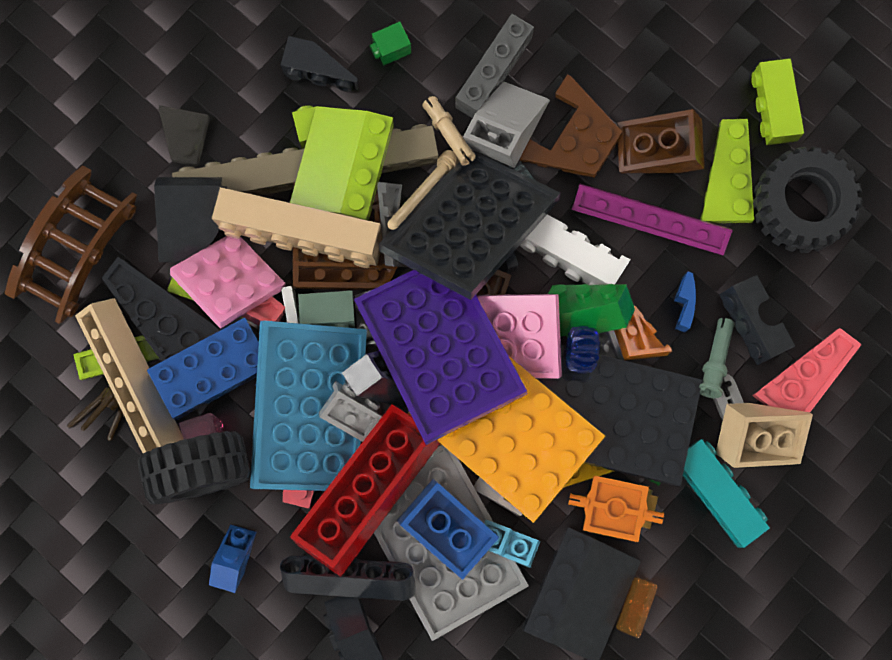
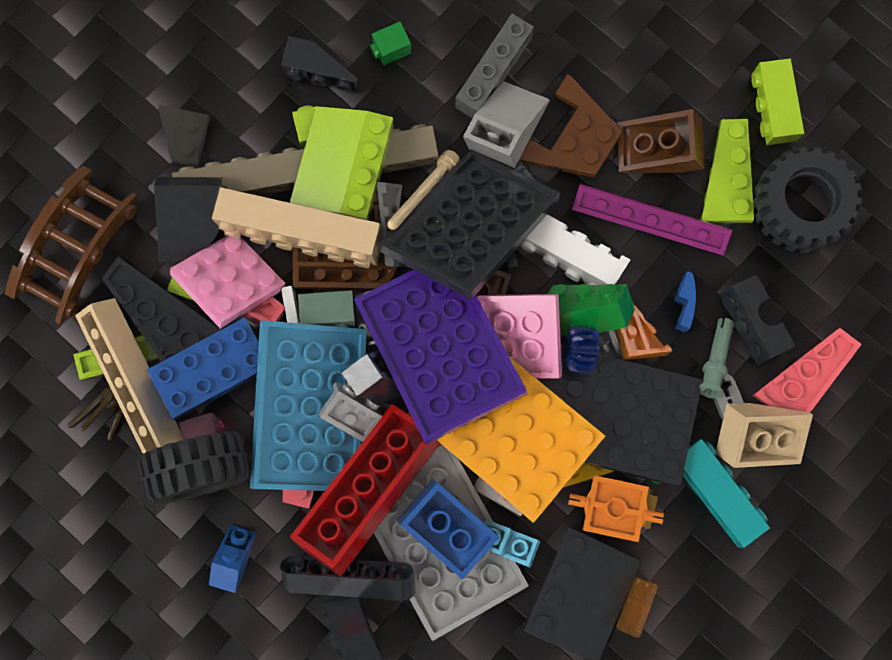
tan pin [422,96,476,165] -> none

